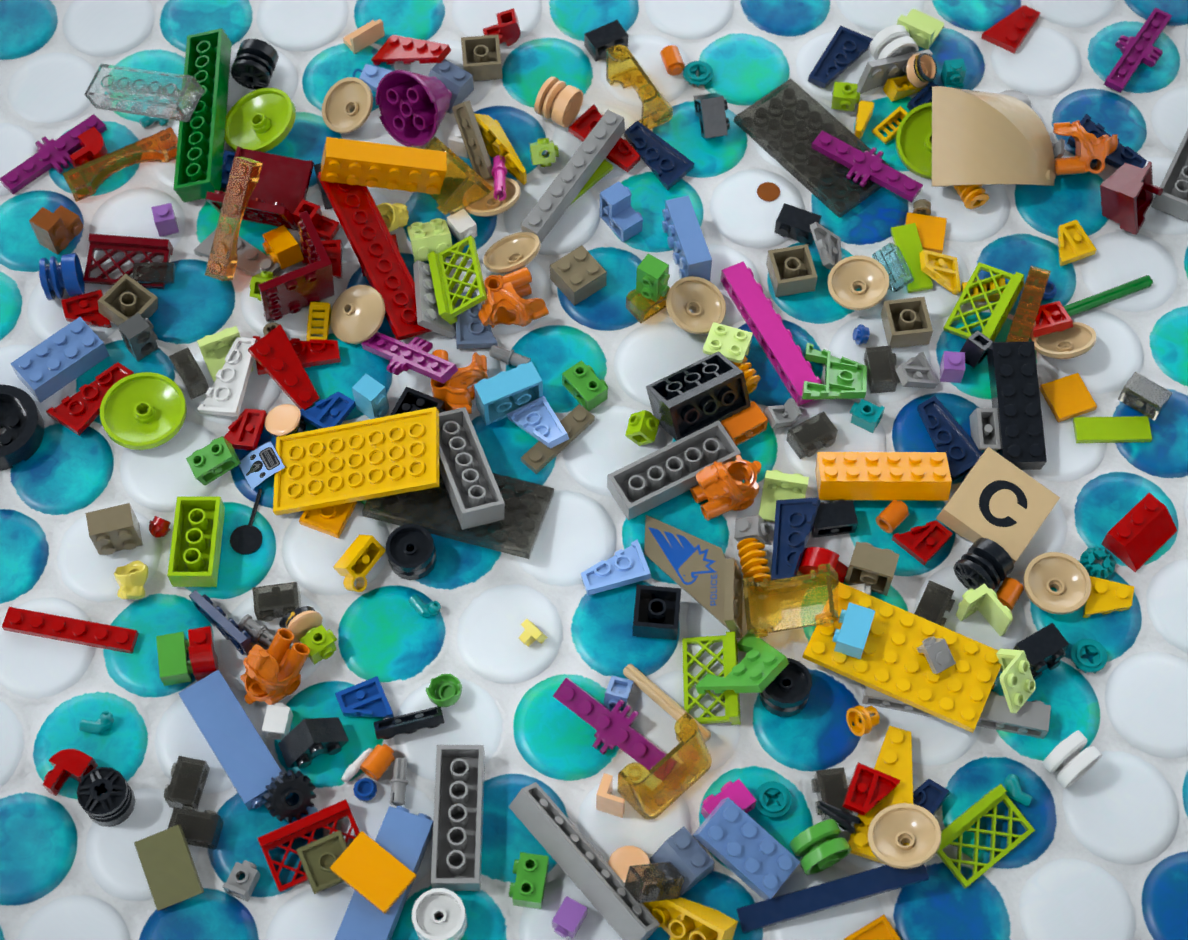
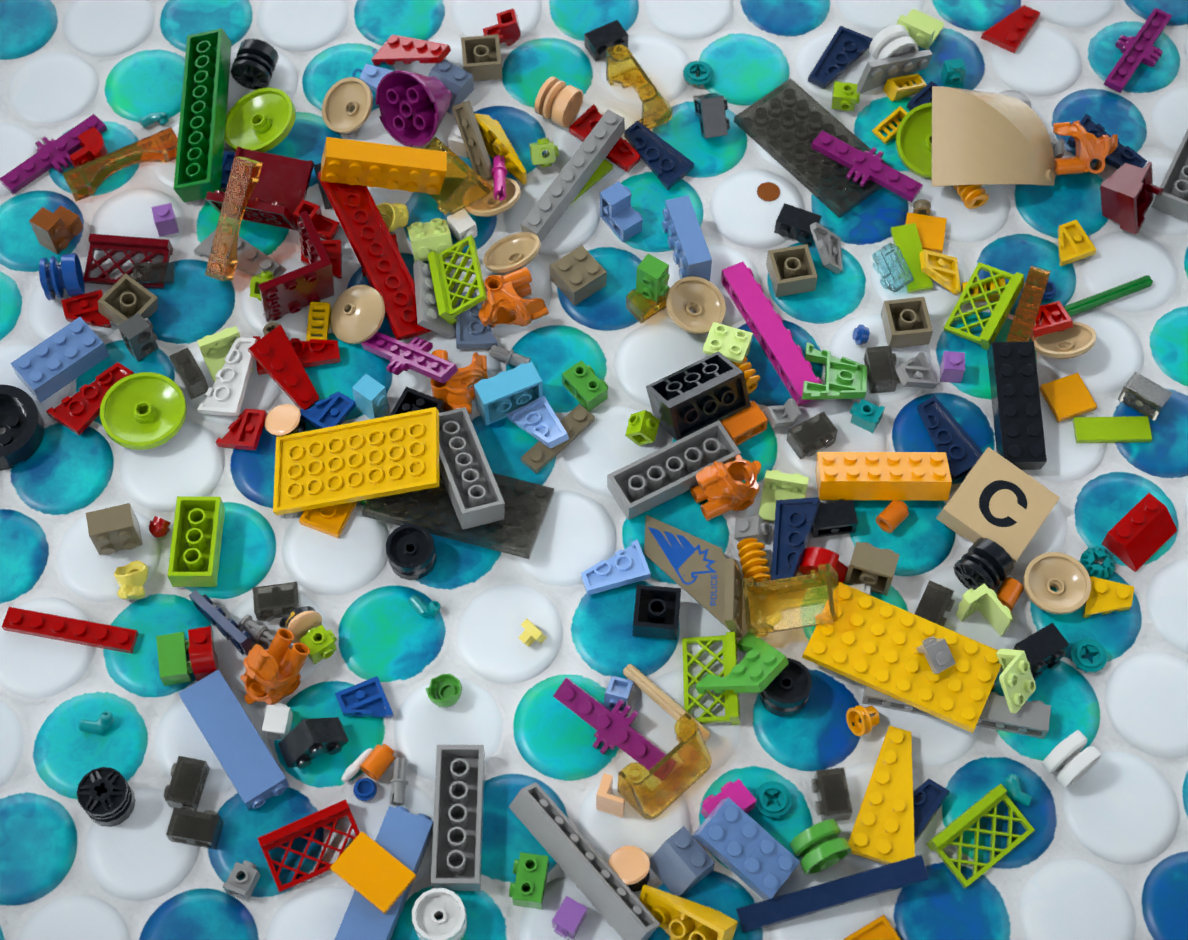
red brick [42,749,98,796] -> none
clear brick [84,64,204,122] -> none
olive tile [134,824,204,911] -> none
bright green brick [186,436,241,486] -> none
black piece [230,489,263,555] -> none
sticker [239,441,285,490] -> none
light orange brick [262,225,304,269] -> none
black gear [263,769,316,823] -> none
olive tile [296,830,347,895] -> none
yellow hinge [333,534,386,592] -> none
light nougat panel [343,19,385,54] -> none
black plate [373,706,445,740] -> none
clear smoke brick [624,862,684,903] -> none
orange brick [660,45,685,75] -> none
black piece [817,801,861,834] -> none
tan dish [828,255,889,310] -> none
medium azure brick [832,602,875,659] -> none
red wing [842,762,900,816] -> none
yellow slope [854,100,874,143] -> none
tan dish [868,803,941,869] -> none
red wing [892,520,953,566] -> none
light nougat piece [906,53,937,88] -> none
black brick [960,331,993,368] -> none
light grey slope [969,408,1001,450] -> none

